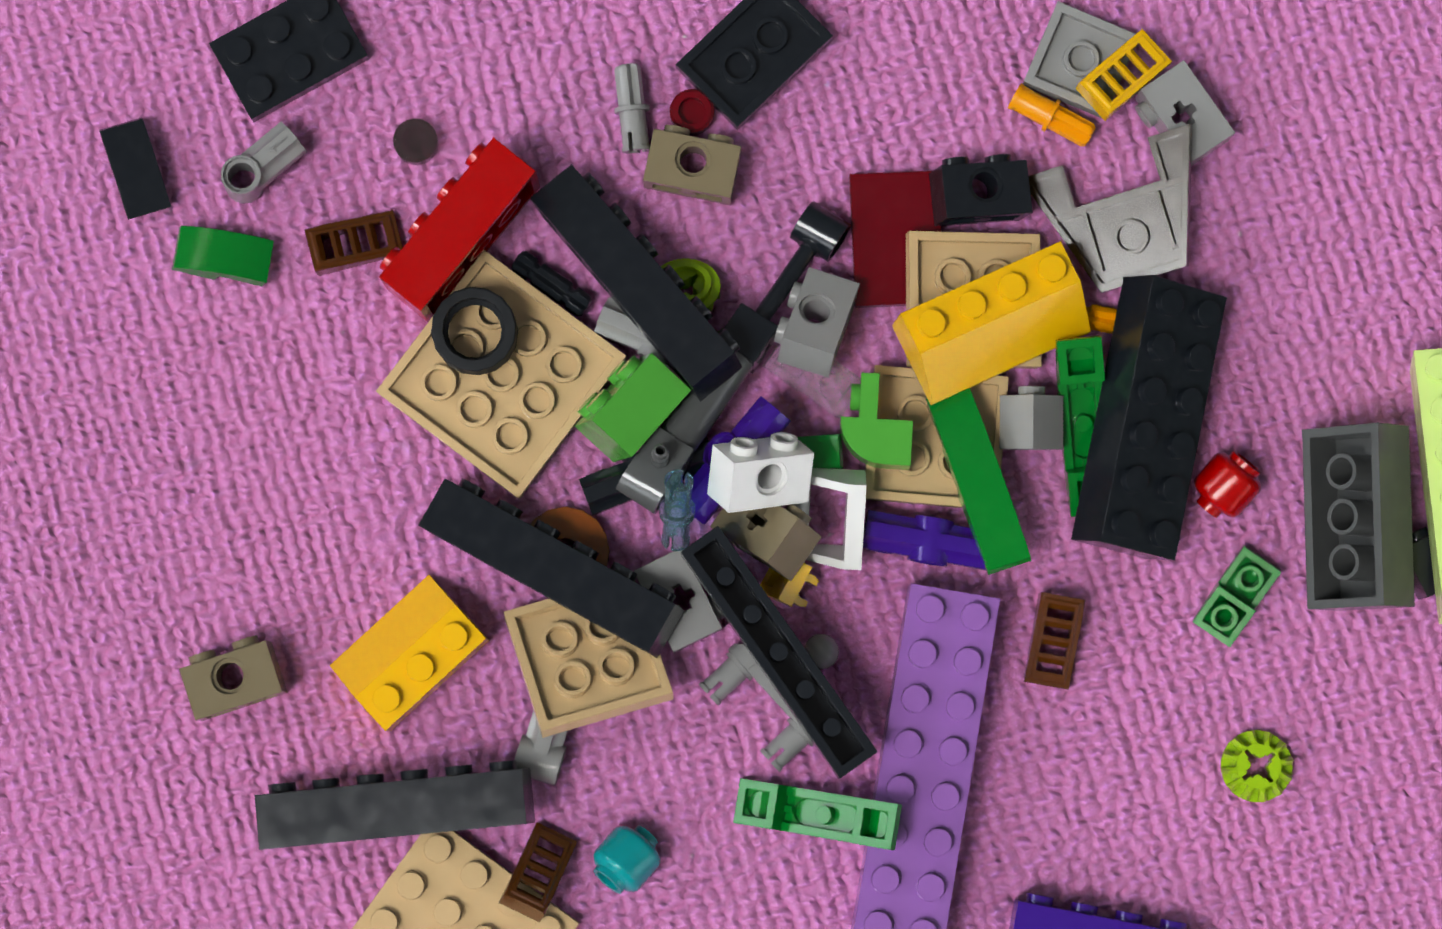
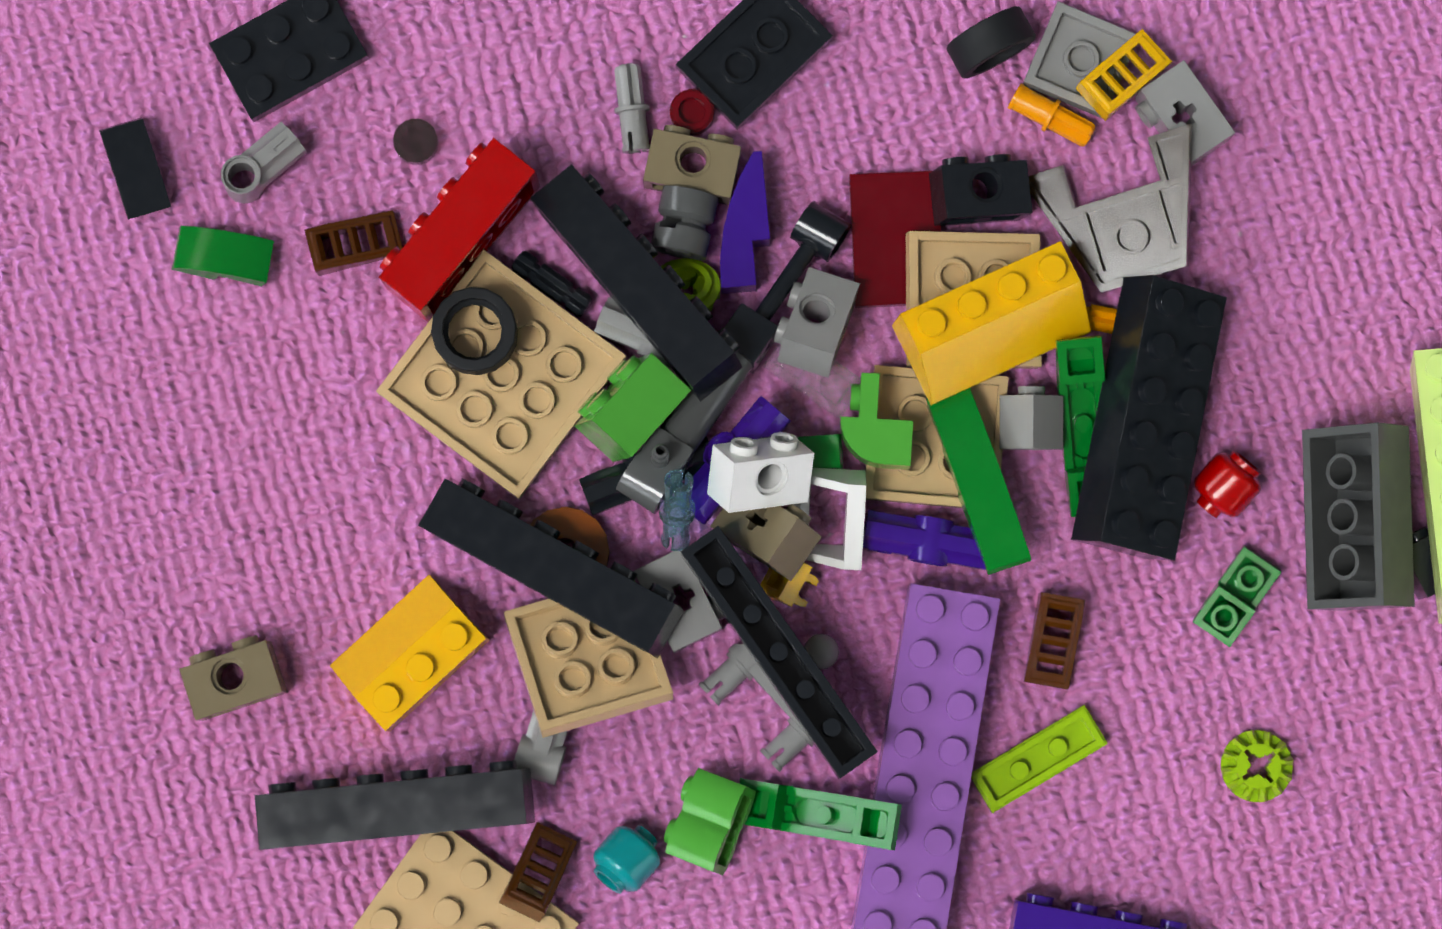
none -> dark grey wheel [651,185,719,261]
none -> bright green brick [664,768,756,876]
none -> dark purple slope [720,151,770,294]
none -> black tyre [946,6,1036,78]
none -> lime tile [971,705,1108,813]

